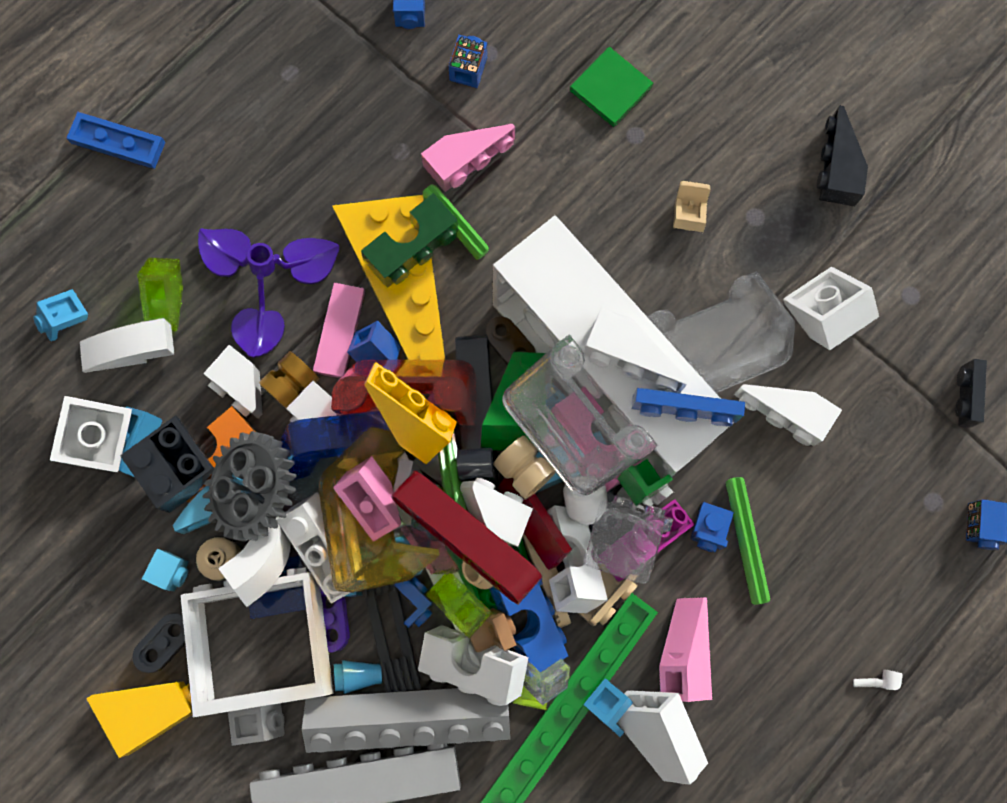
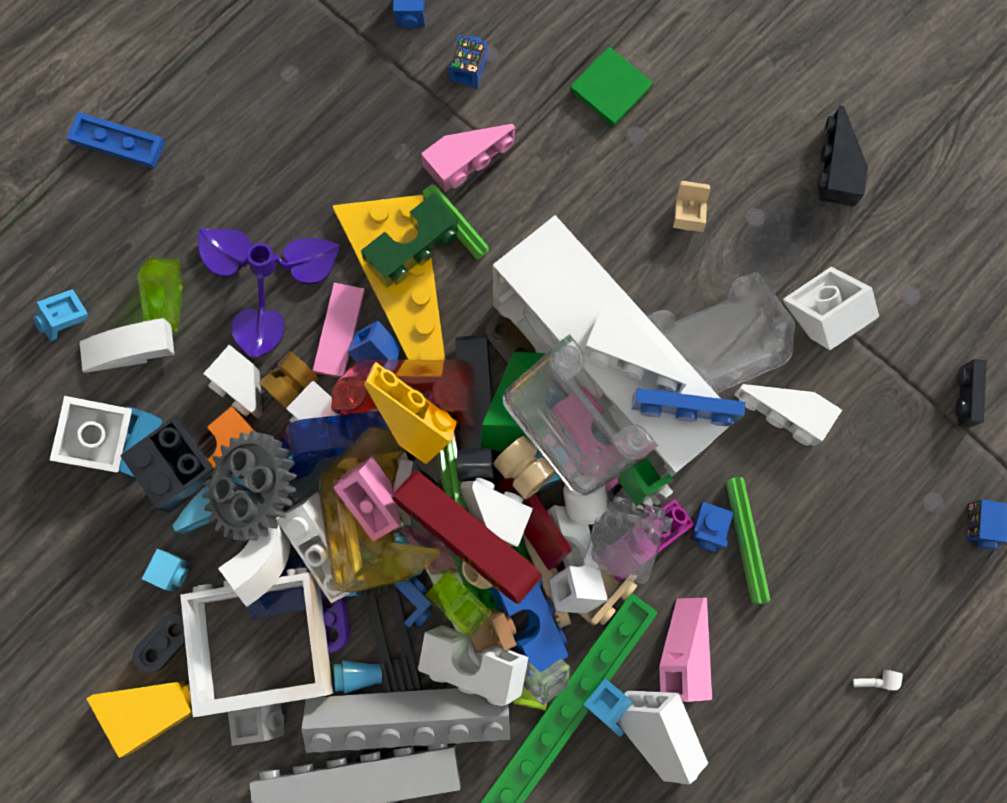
tan head [196,537,242,581] -> none

